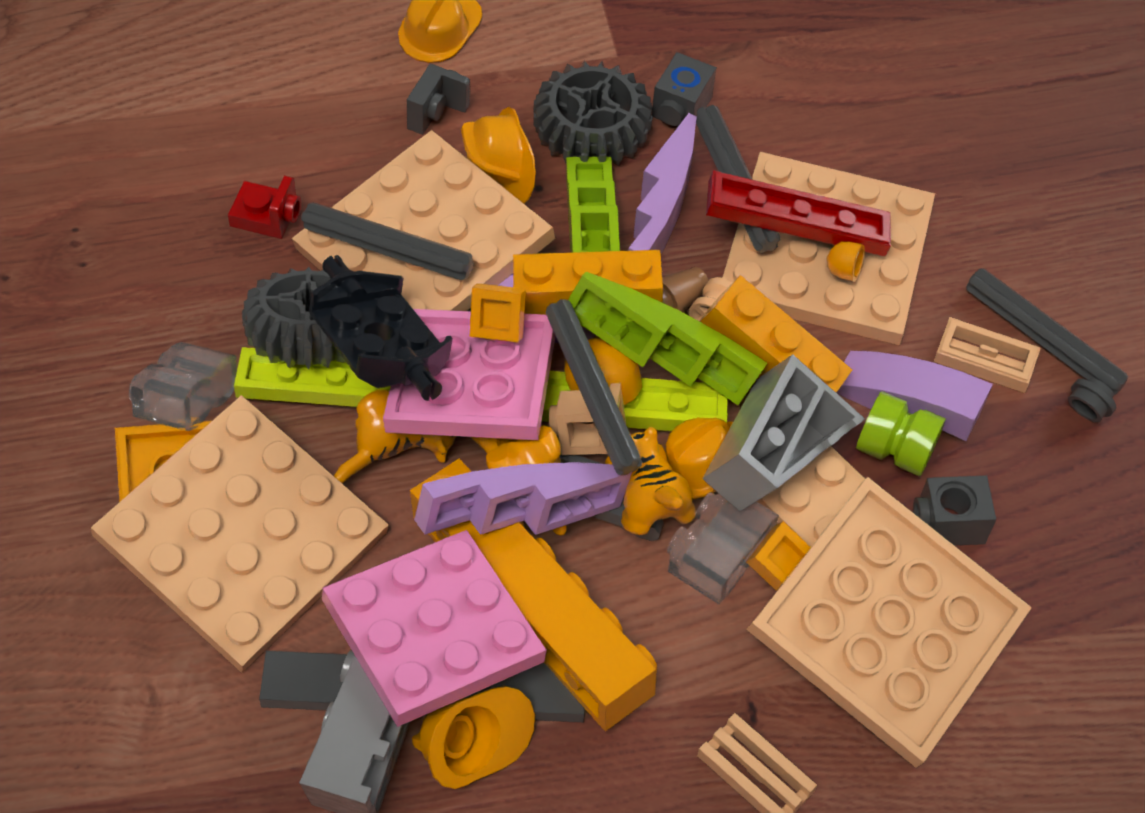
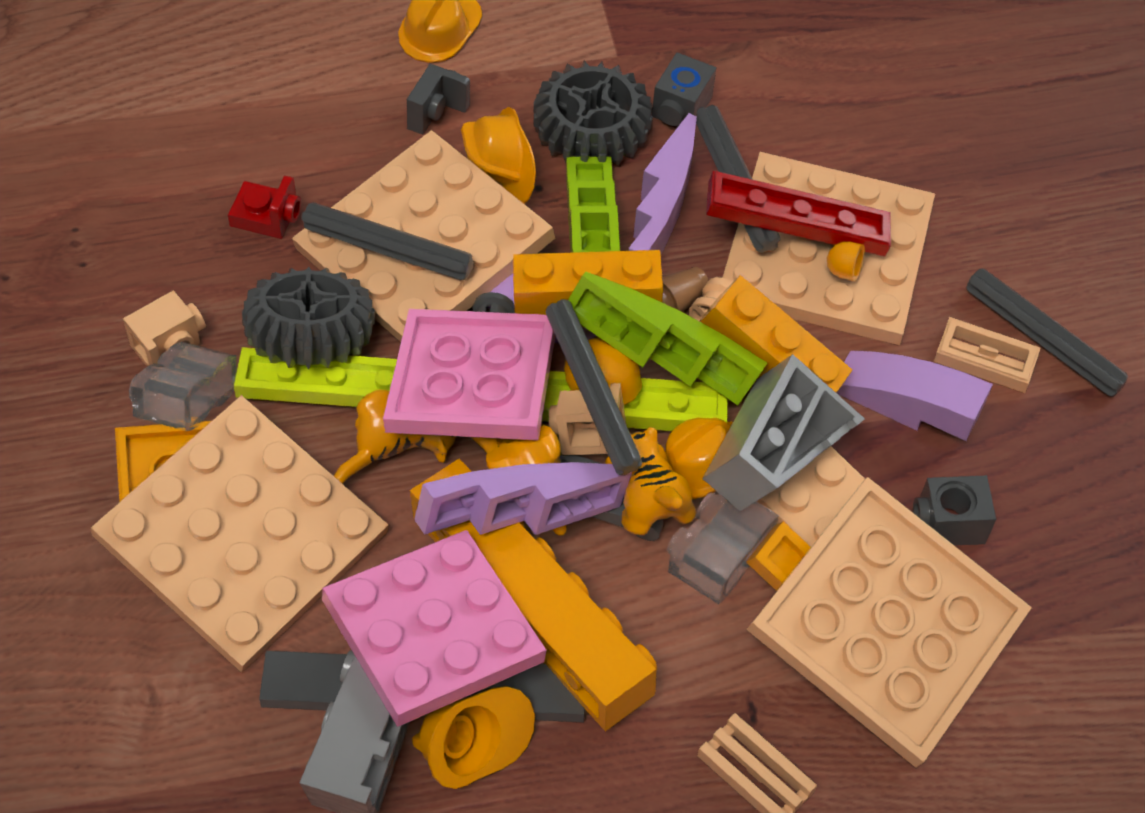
black plate [309,255,453,401] -> none
light orange tile [469,283,526,342] -> none
lime wheel [856,391,946,477] -> none
dark grey plate [1068,378,1116,422] -> none
none -> light nougat brick [123,290,206,378]

